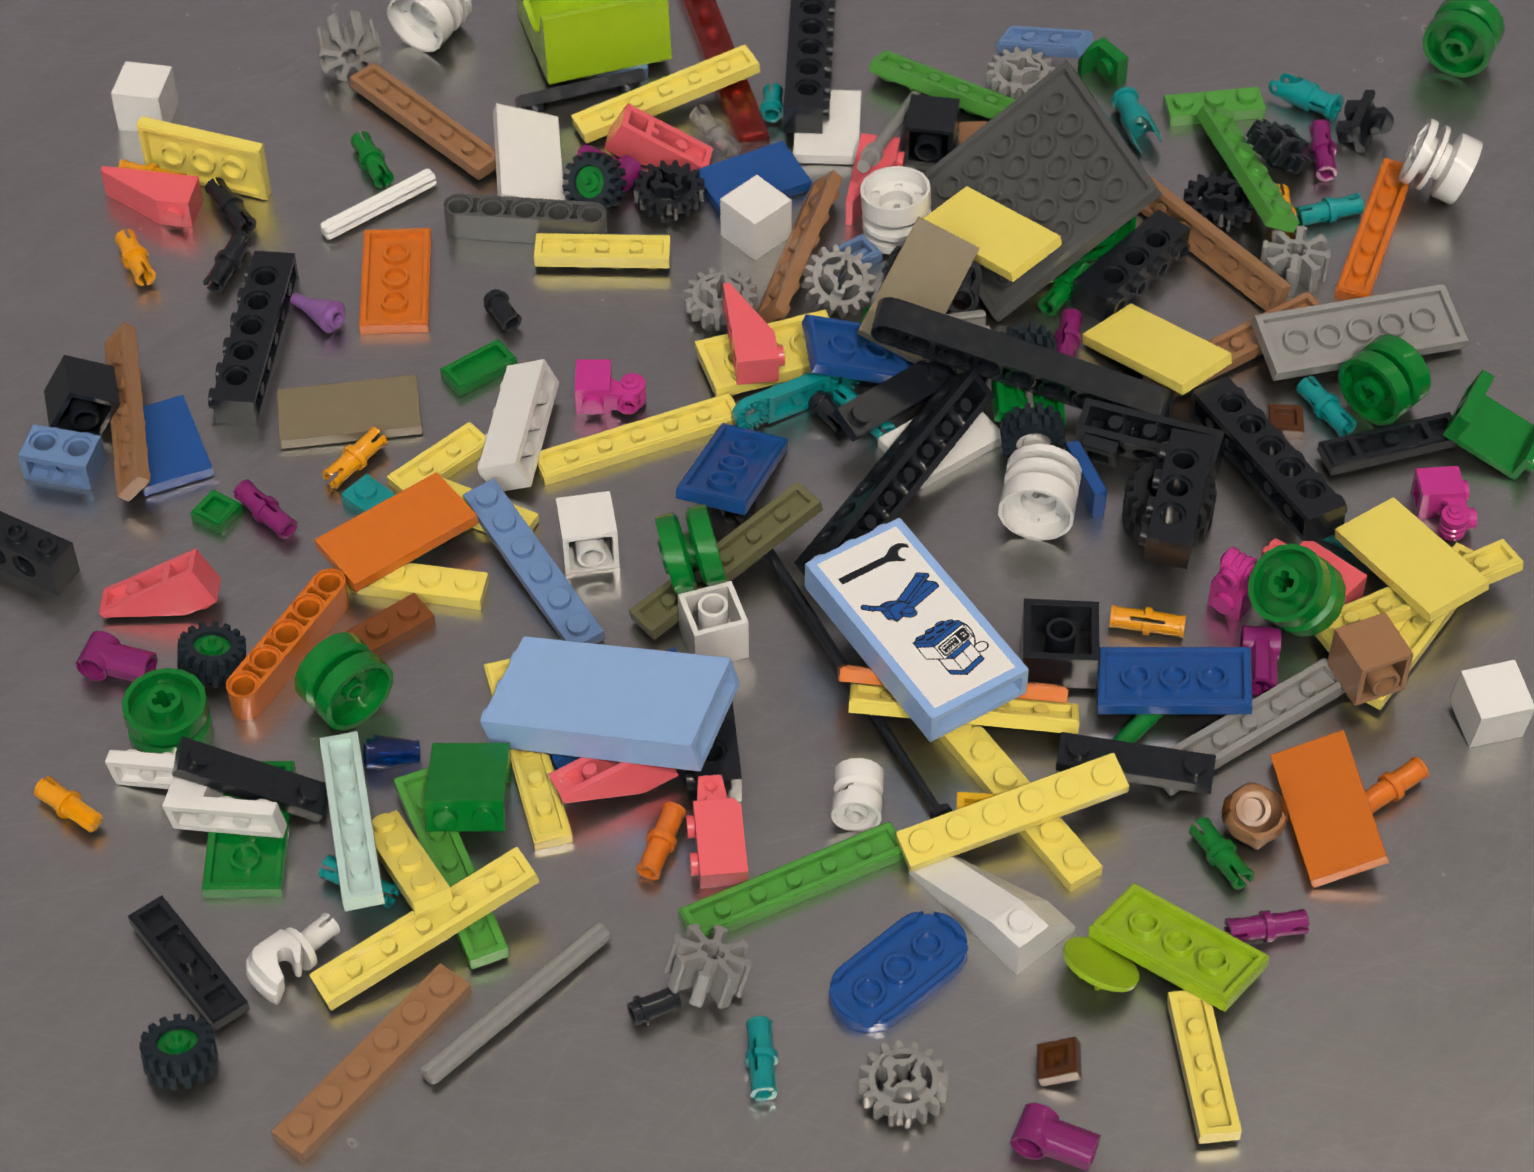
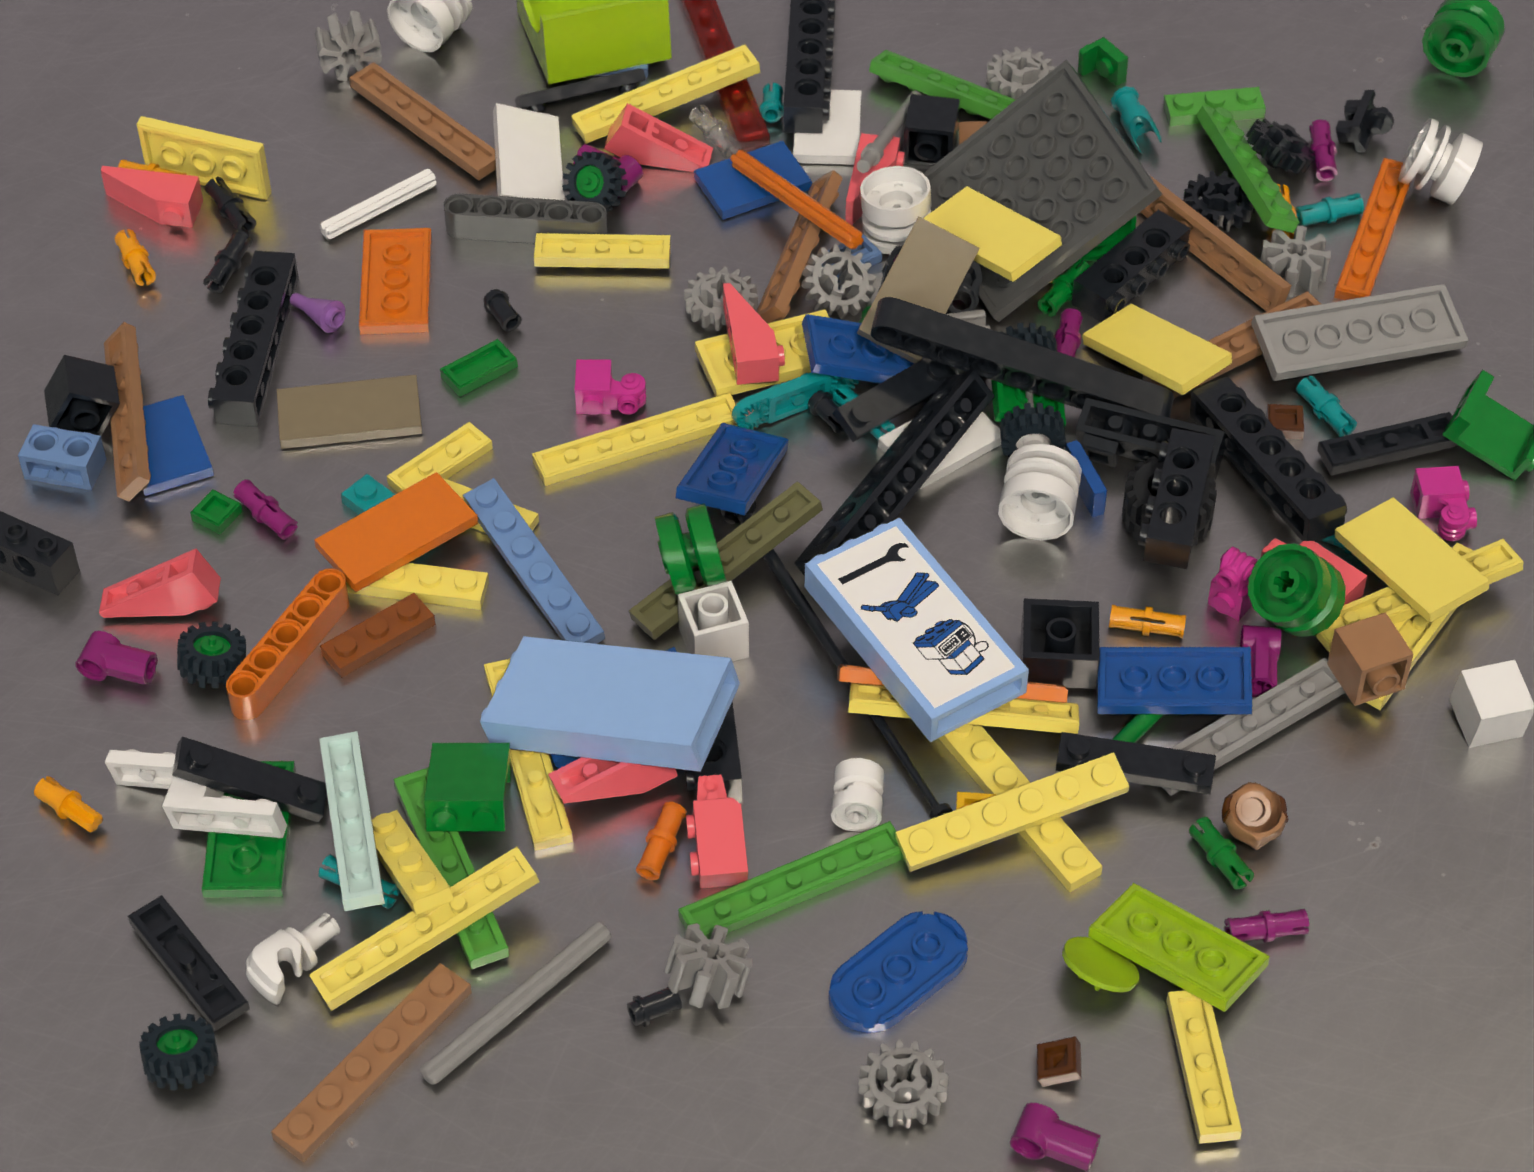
white head [111,61,179,132] -> none
green wheel [121,668,214,754] -> none
green wheel [294,632,393,731] -> none
light orange pin [322,427,388,489] -> none
green pin [350,131,394,188] -> none
clear blue cone [363,734,420,773] -> none
white brick [477,359,559,491] -> none
white head [556,491,620,575] -> none
black gear [633,160,705,221] -> none
white head [720,175,792,261] -> none
teal pin [745,1016,778,1101] -> none
white wedge [908,856,1075,975] -> none
medium blue tile [996,26,1094,59] -> none
teal piece [1268,73,1344,122] -> none
orange tile [1270,730,1390,888] -> none
green wheel [1338,334,1431,426] -> none
orange pin [1365,756,1429,813] -> none
none -> orange axle [730,150,864,249]

